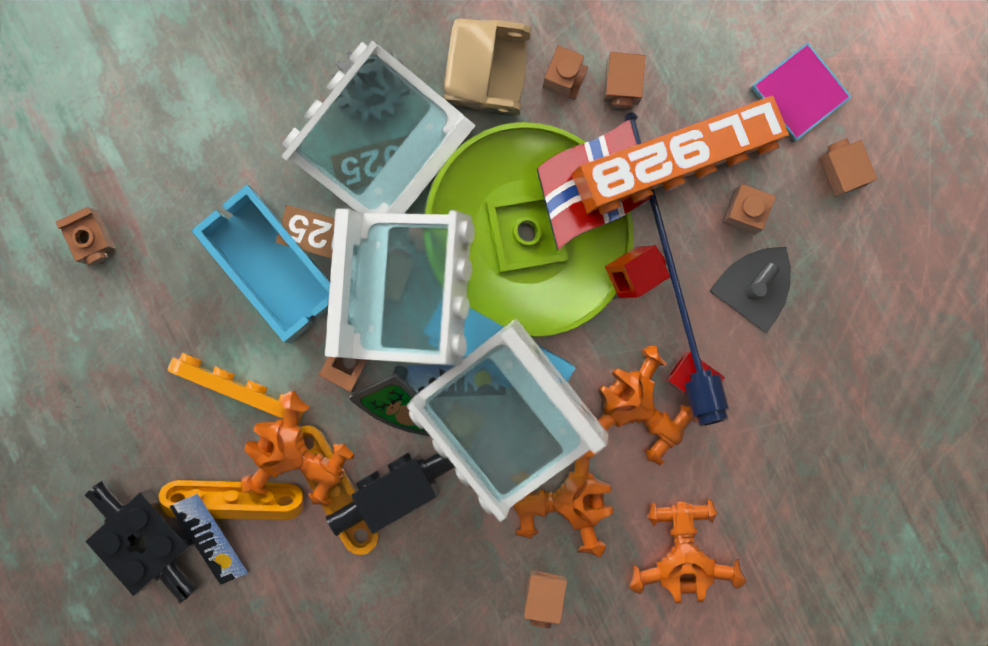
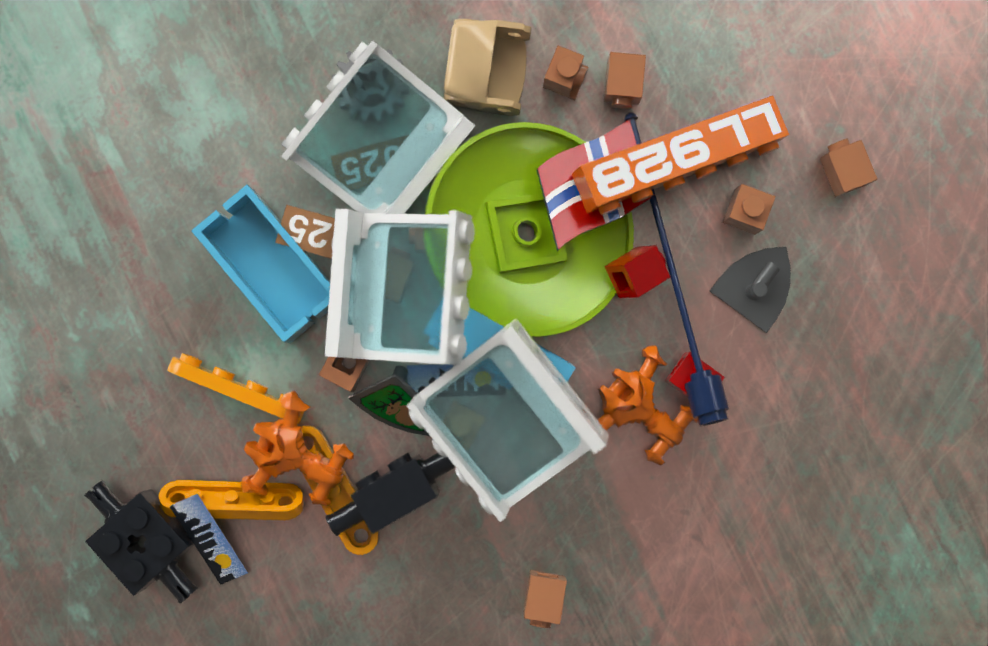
nougat brick [55,207,116,266] -> none
orange piece [510,450,614,558] -> none
orange piece [628,499,747,604] -> none
dark pink tile [751,42,852,142] -> none

